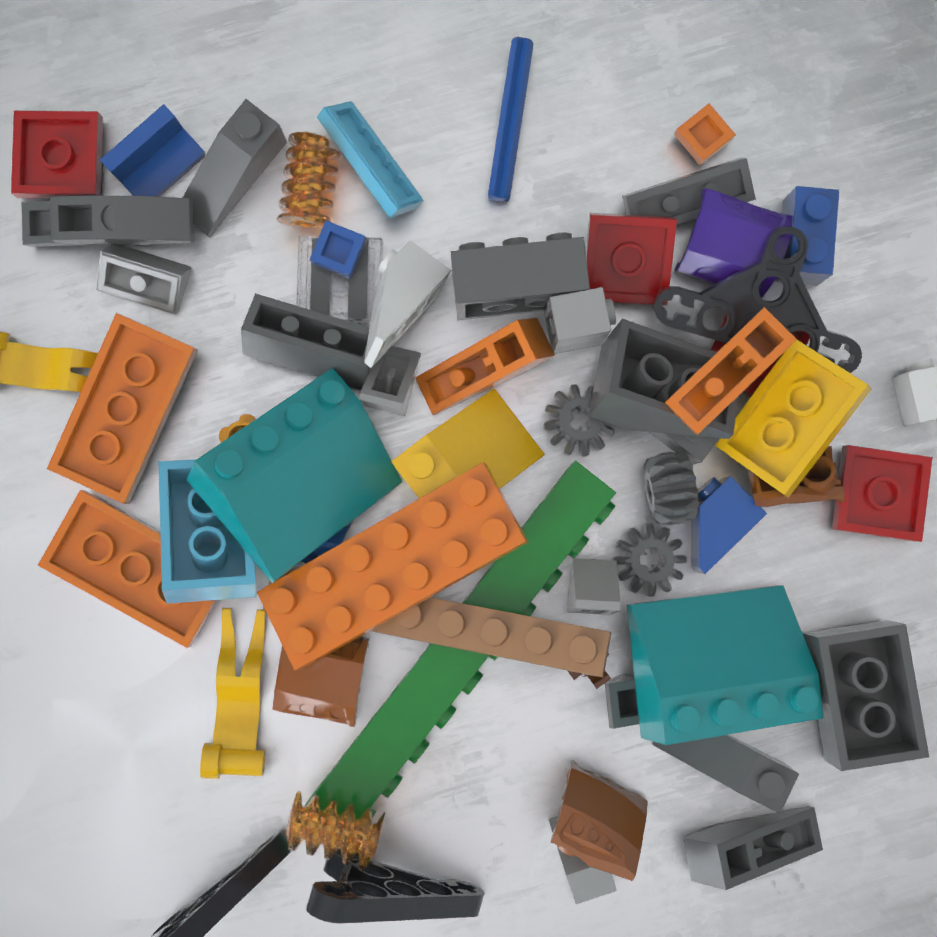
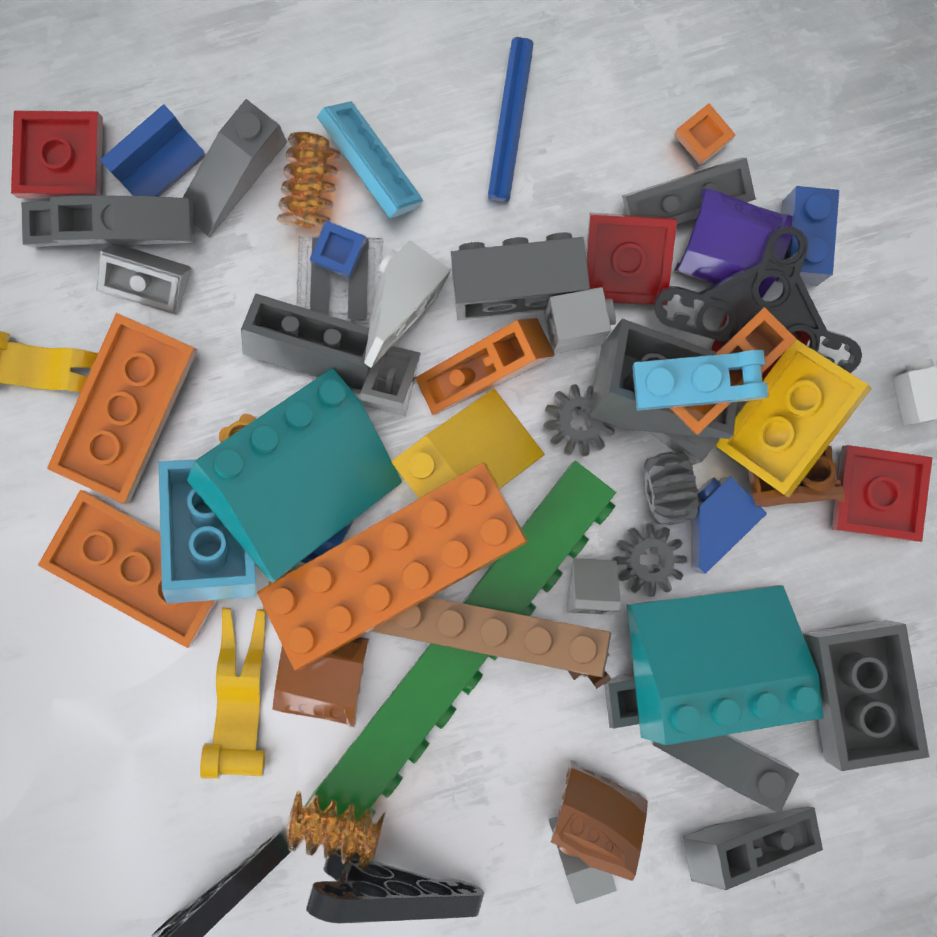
none -> medium azure plate [632,350,769,411]

